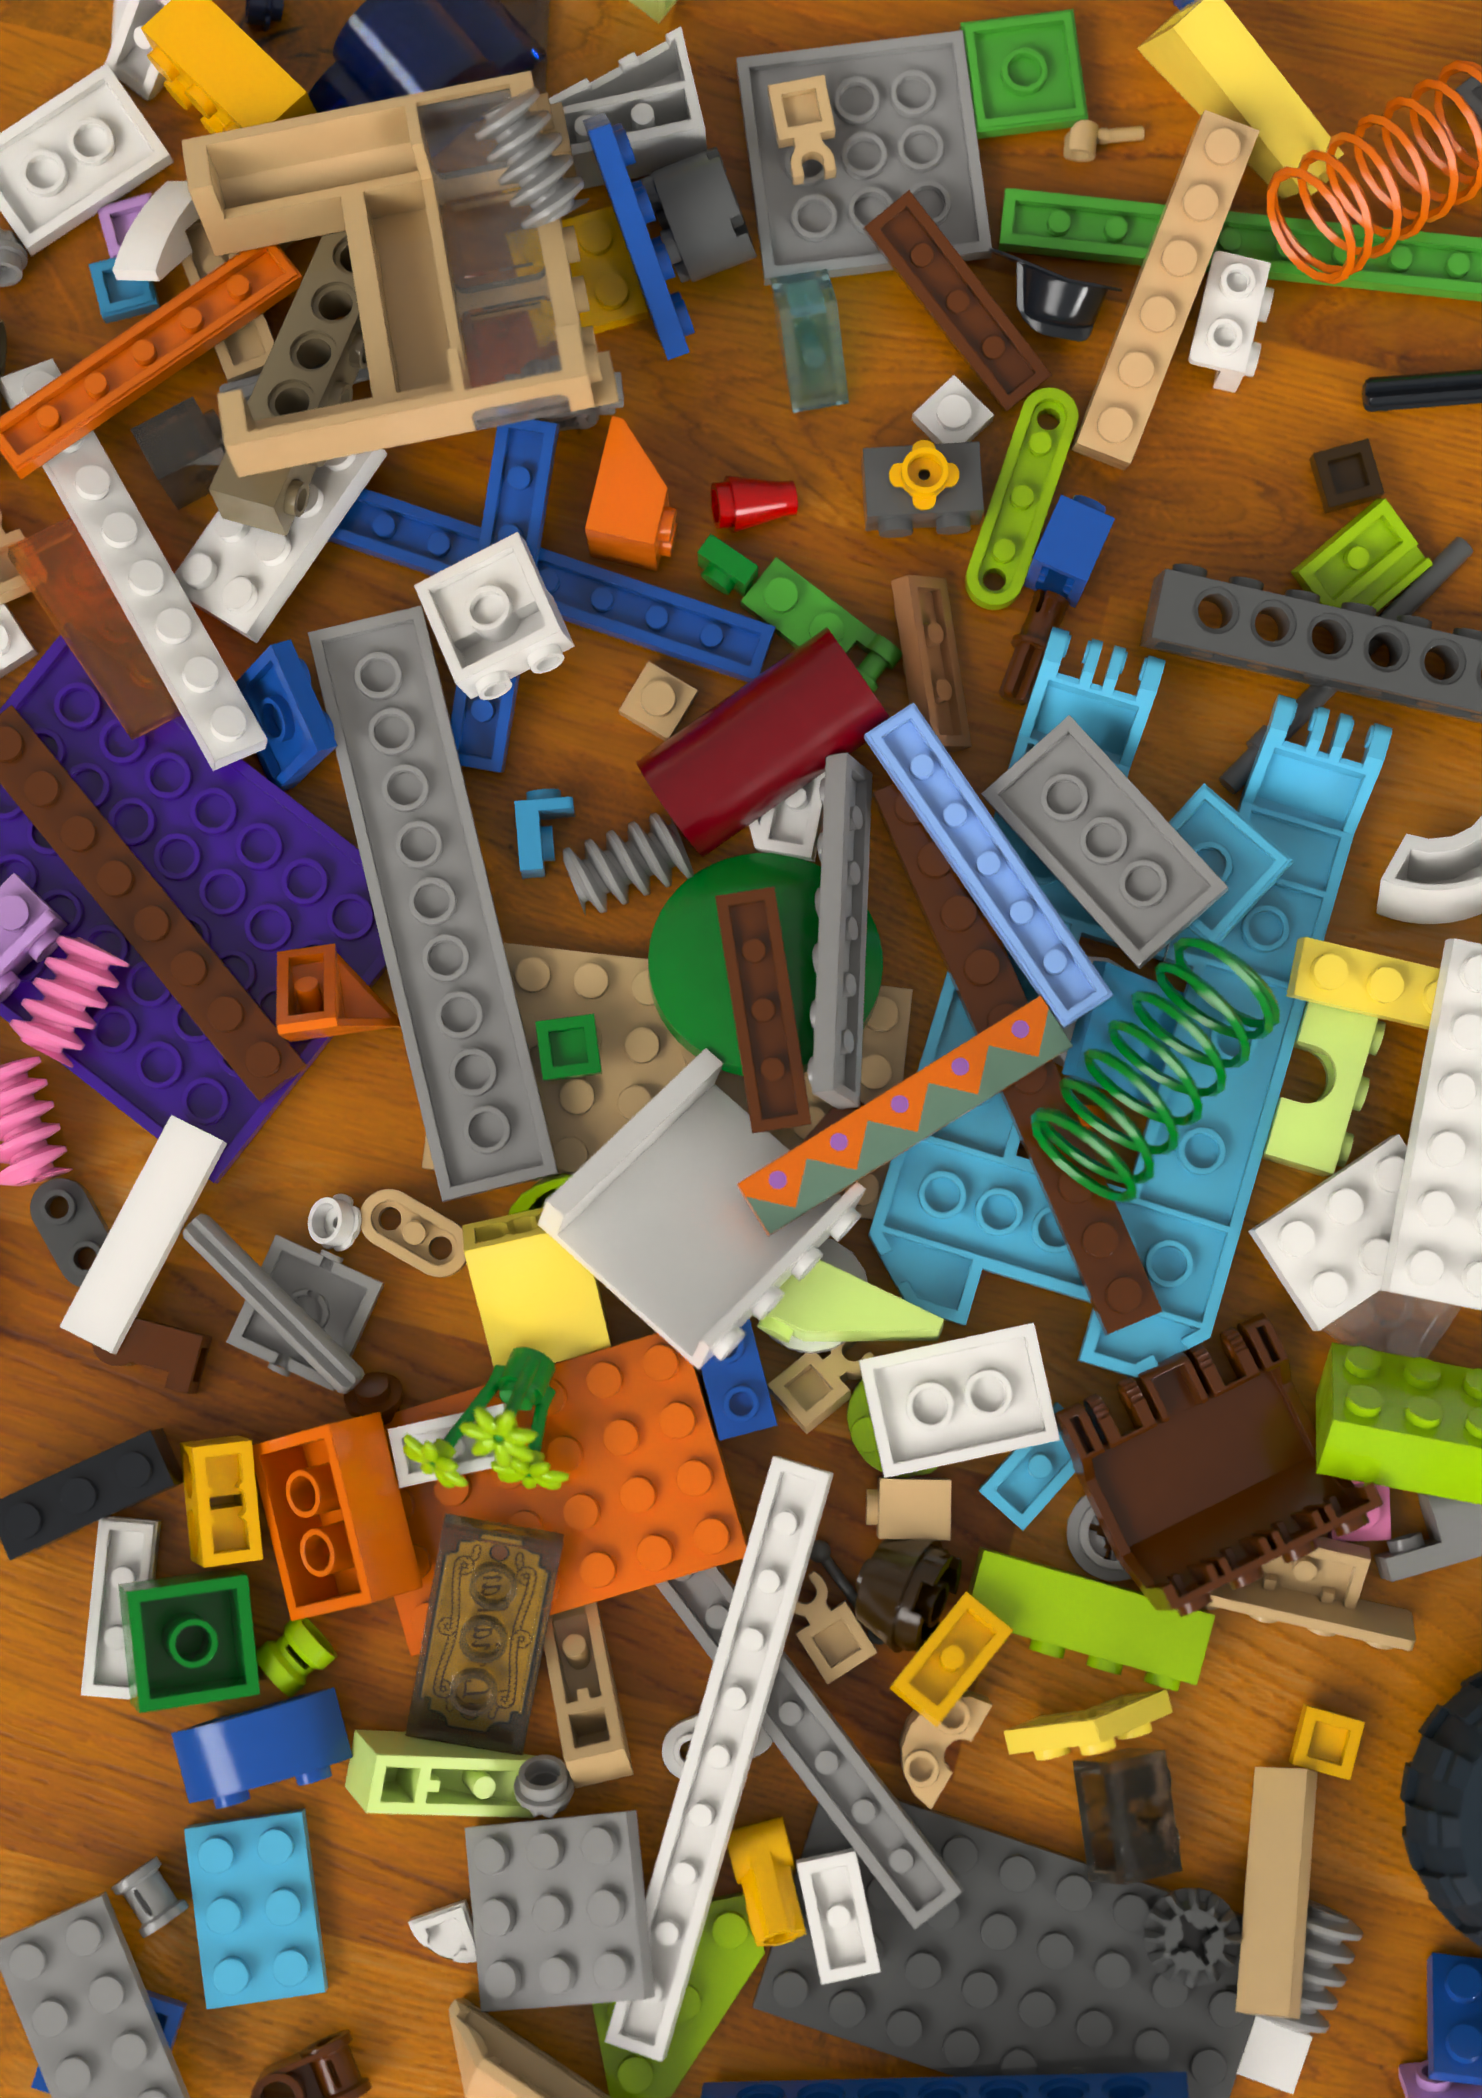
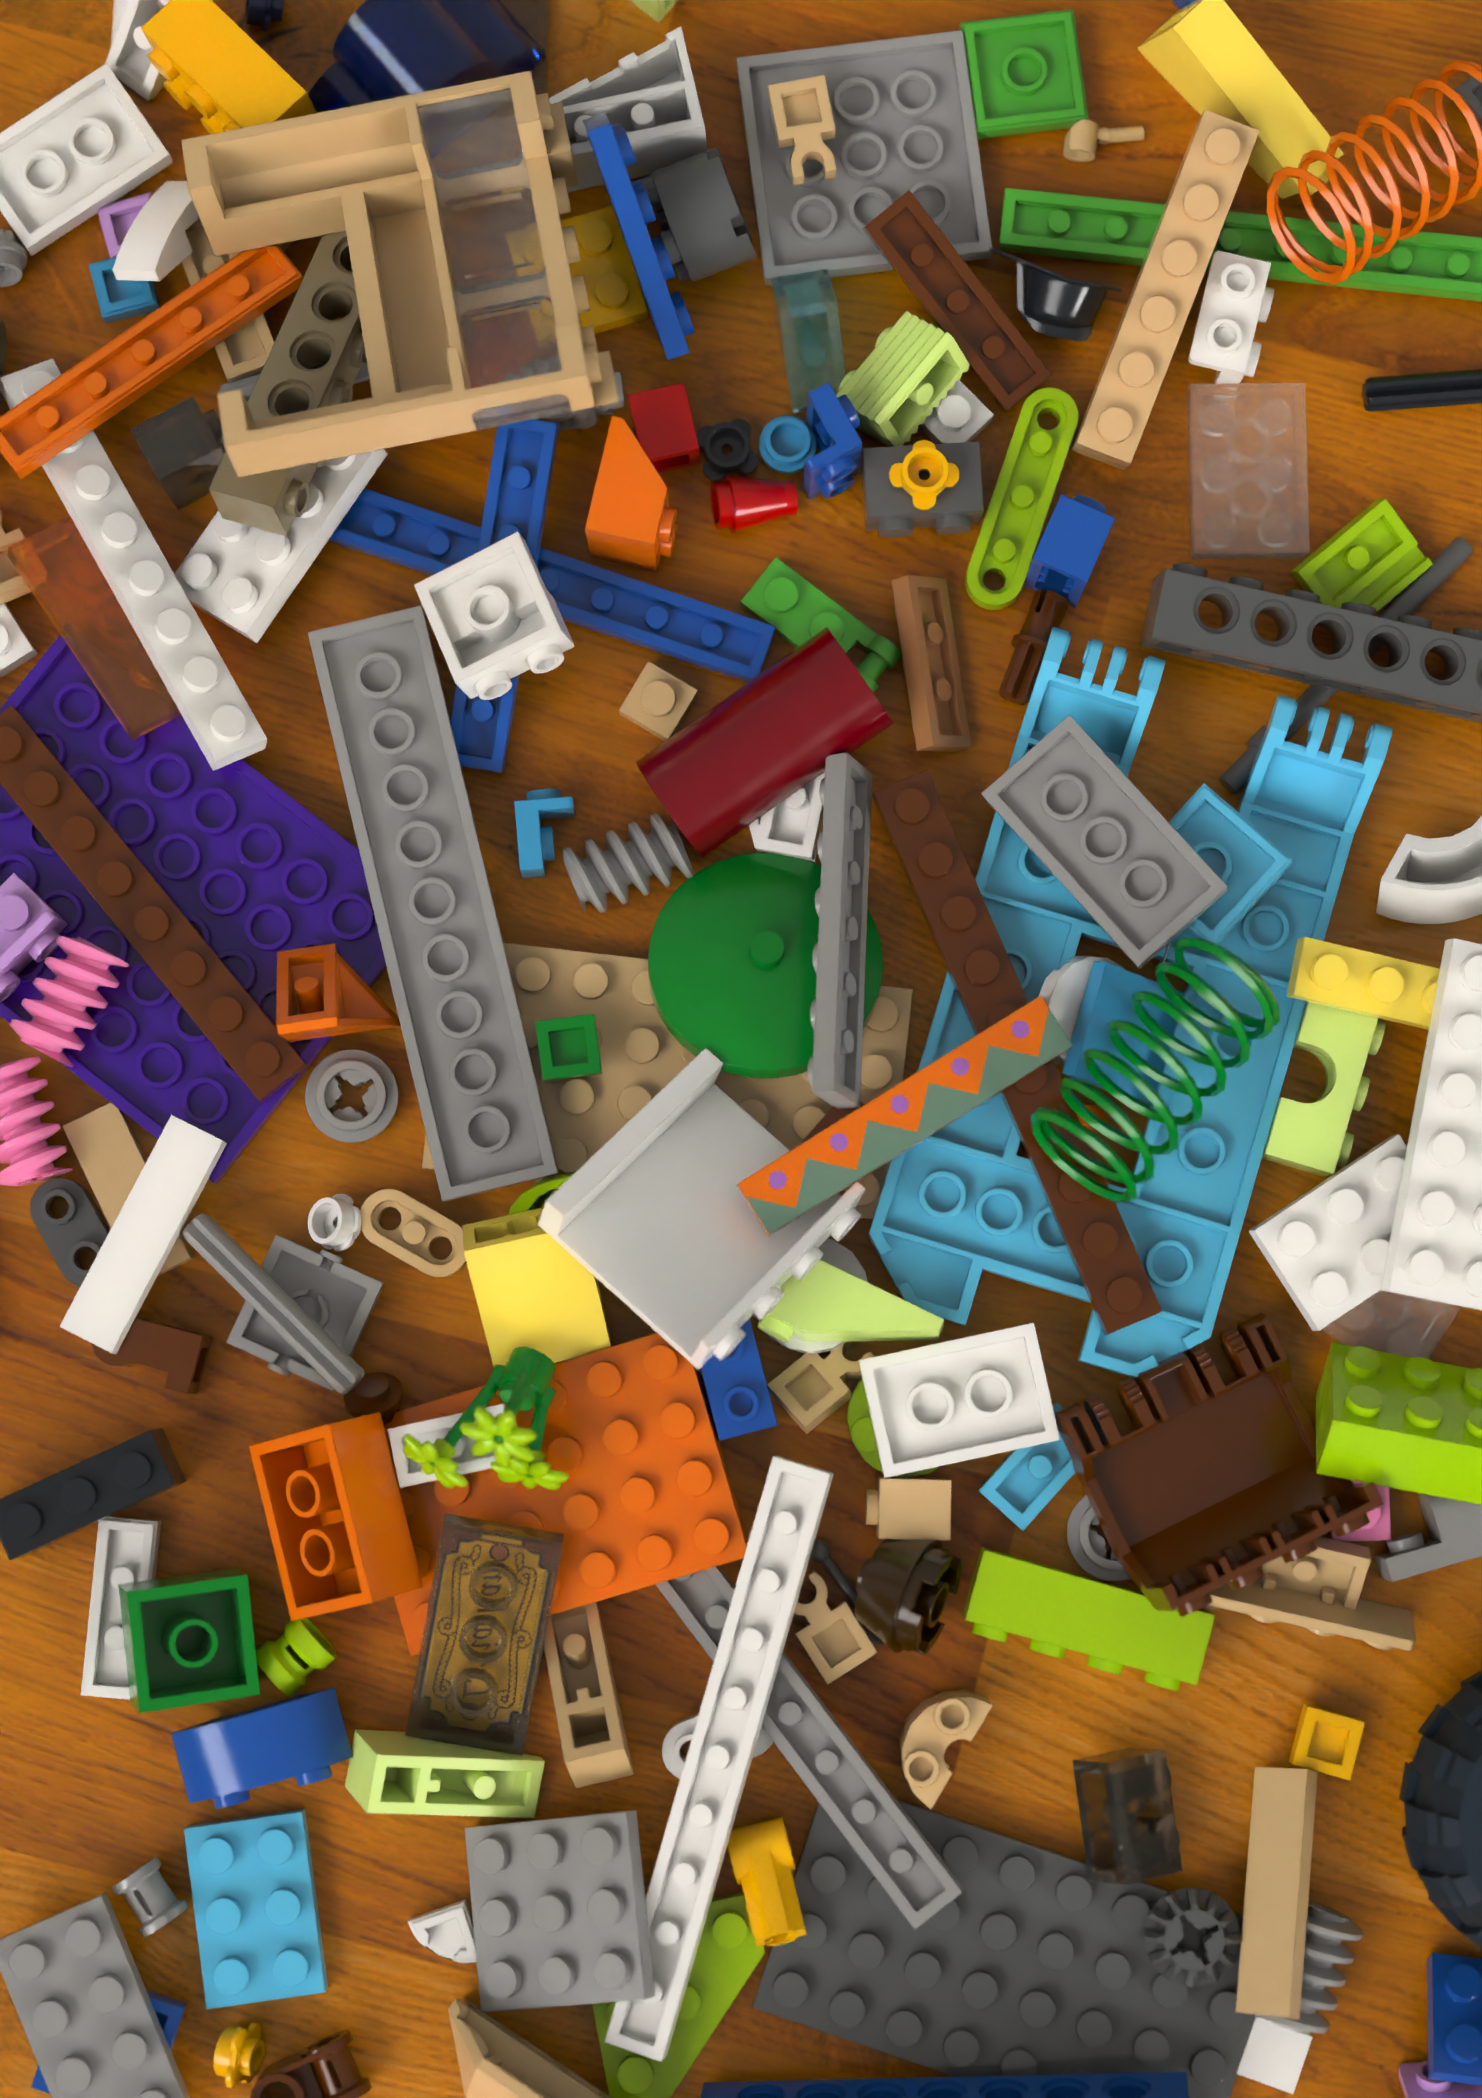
yellow brick [180,1435,263,1568] -> none
blue plate [236,639,338,791] -> none
light grey piece [475,87,589,230] -> none
light grey plate [514,1755,574,1818] -> none
green plate [697,533,758,597] -> none
reddish brown plate [715,887,812,1134] -> none
white plate [796,1848,881,1985] -> none
light blue tile [864,702,1113,1029] -> none
yellow plate [889,1591,1013,1727] -> none
light yellow plate [1004,1689,1173,1761] -> none
dark brown plate [1309,439,1384,513] -> none
none -> tan tile [62,1103,193,1276]
none -> yellow plate [213,2022,265,2089]
none -> light grey gear [305,1049,400,1143]
none -> red panel [628,383,700,473]
none -> black plate [696,419,759,482]
none -> dark azure plate [759,416,816,474]
none -> blue bracket [803,382,863,499]
none -> yellowish green brick [836,311,969,447]
none -> clear plate [1187,383,1310,559]

